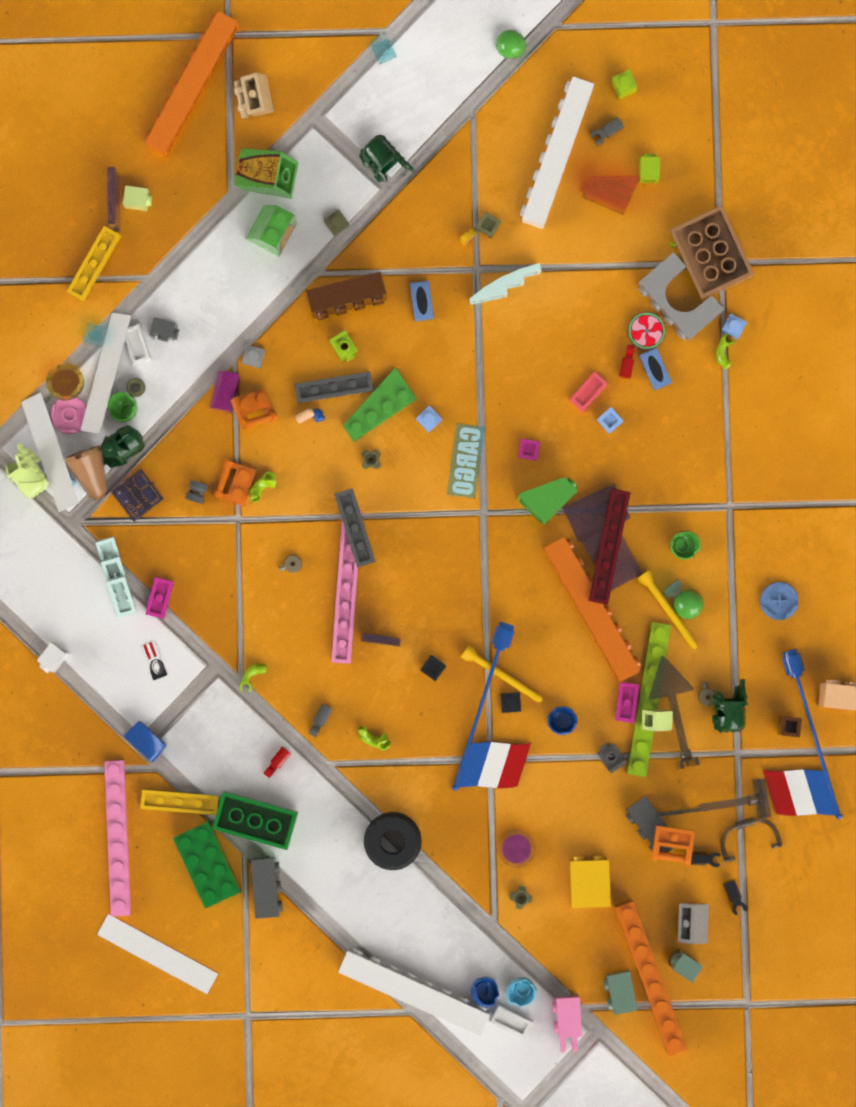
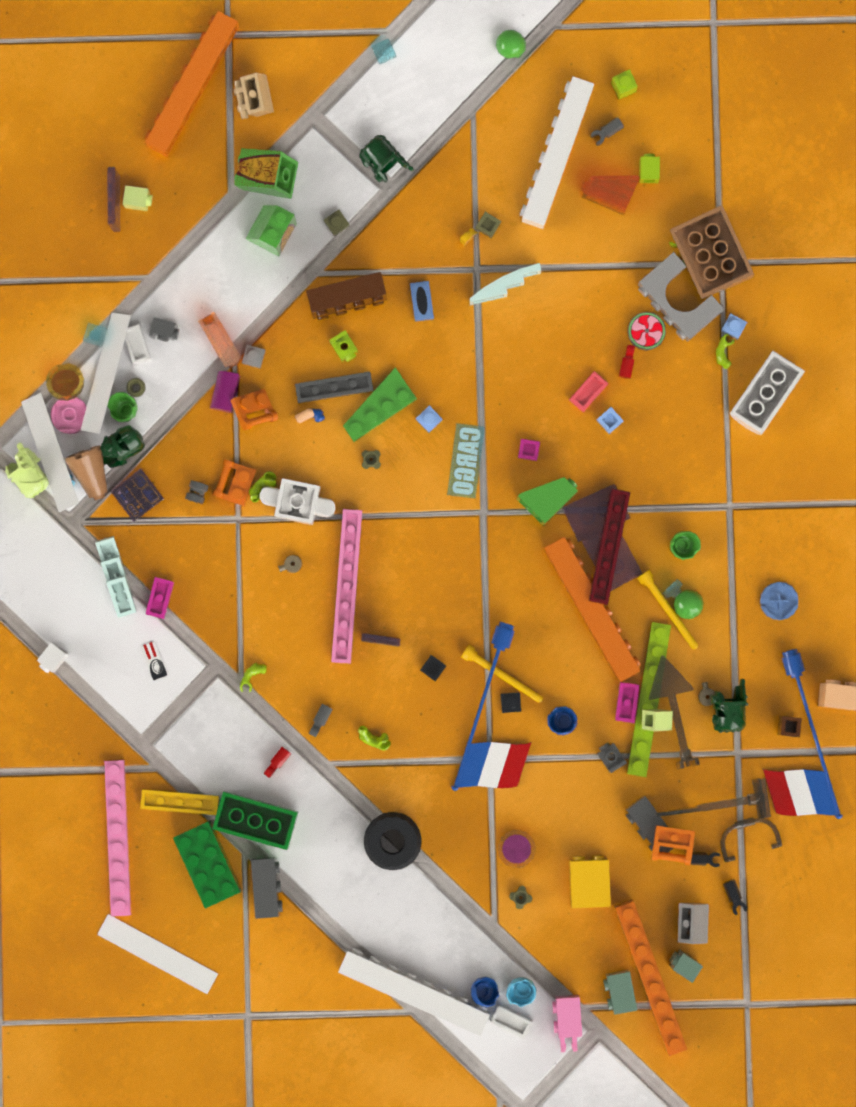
yellow plate [66,226,121,302] -> none
blue piece [123,721,168,762] -> none
dark grey plate [334,488,376,568] -> none
medium blue tile [639,348,672,391] -> none
none -> clear orange slope [198,312,242,368]
none -> white brick [260,478,336,525]
none -> white brick [730,351,805,435]

